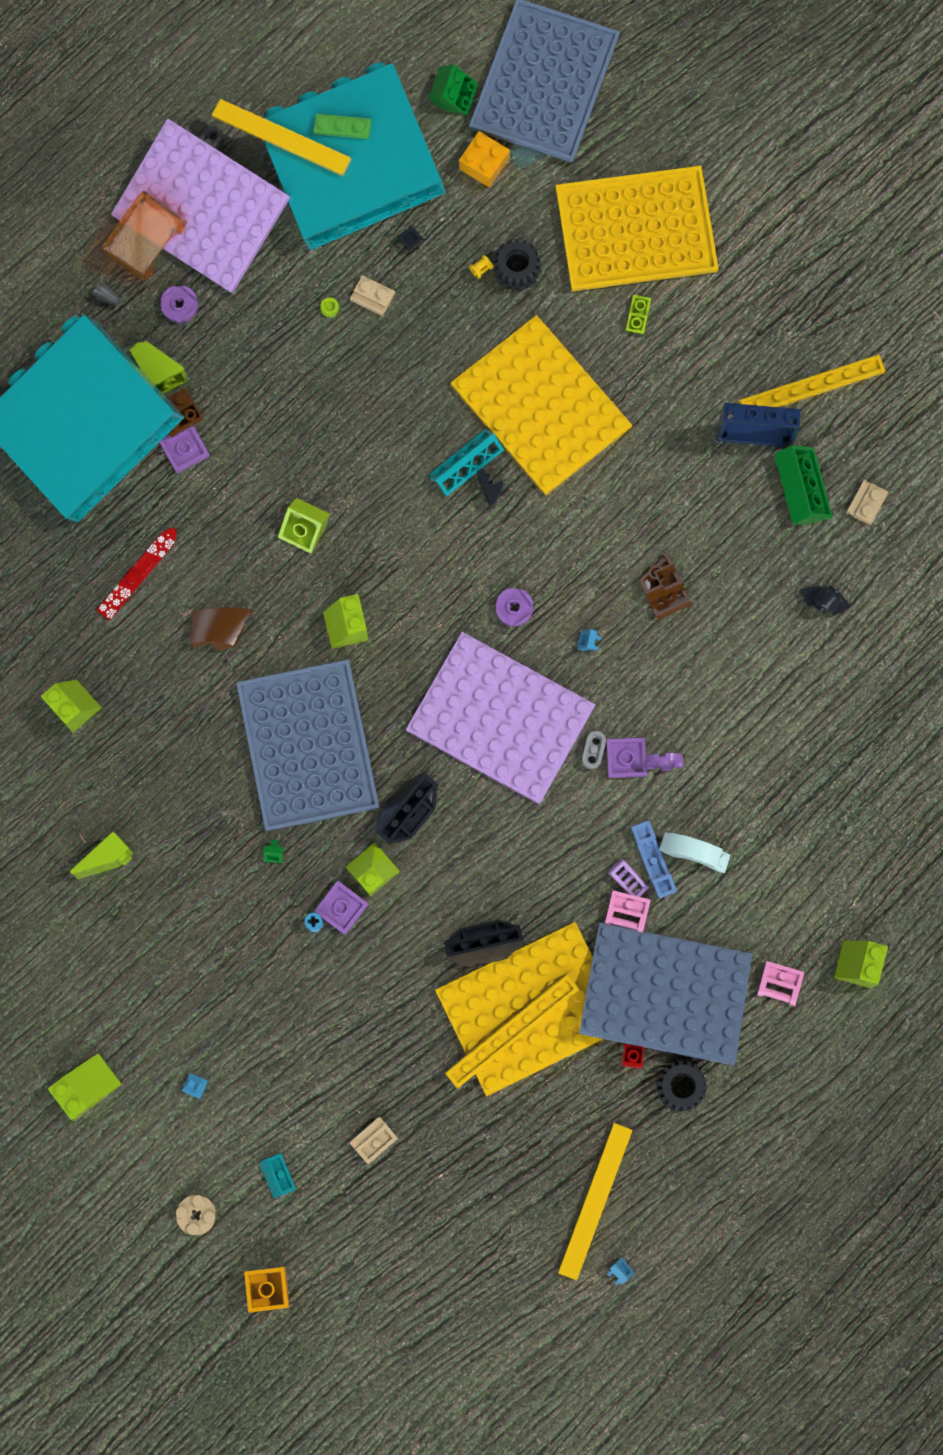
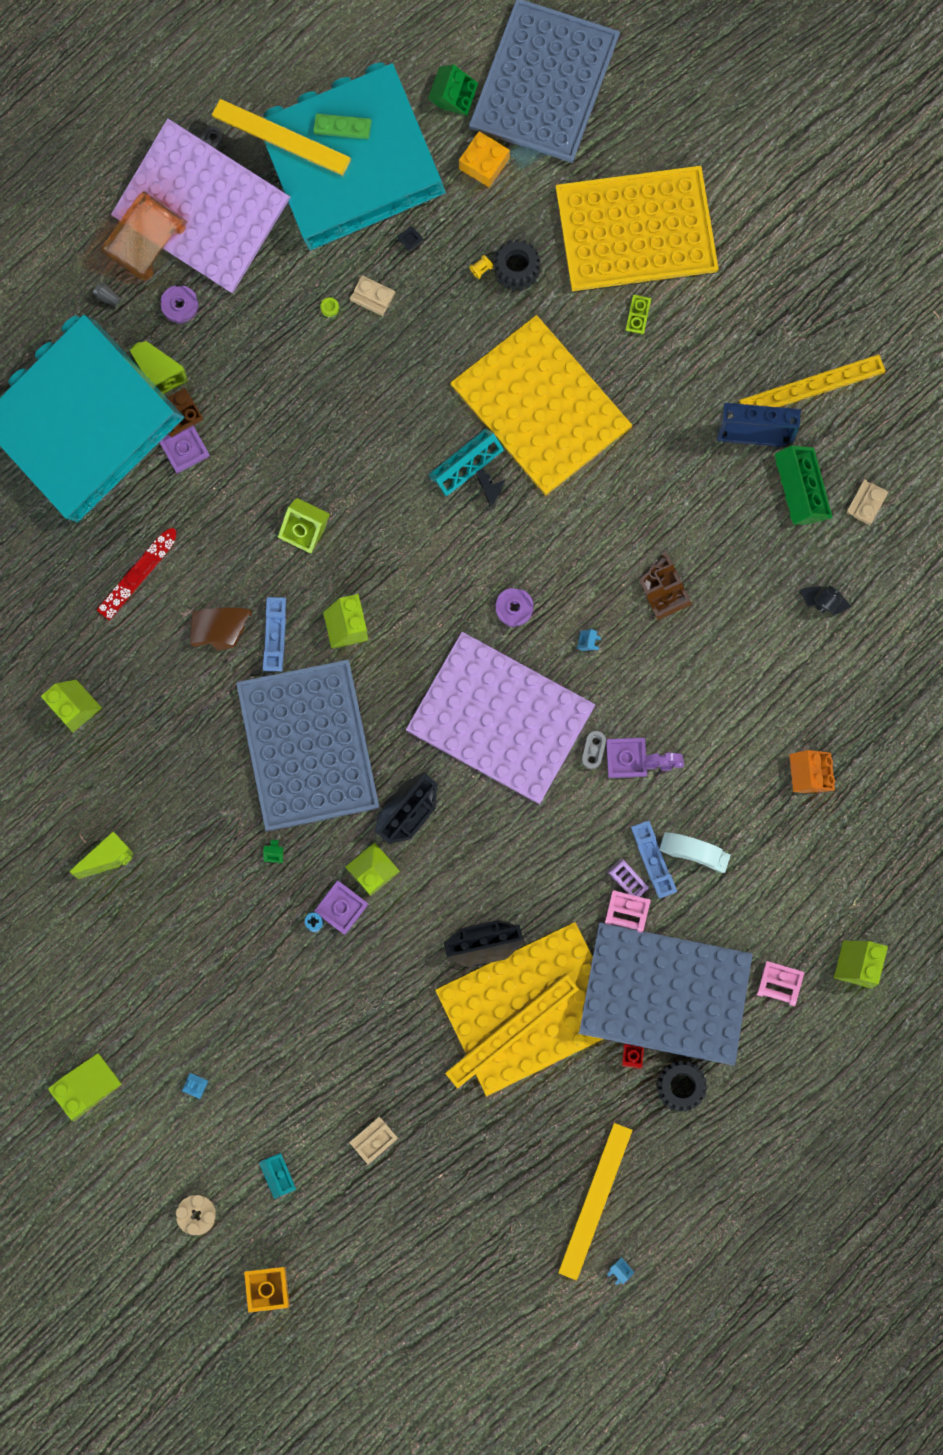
none -> medium blue slope [263,597,286,671]
none -> orange slope [789,750,835,793]

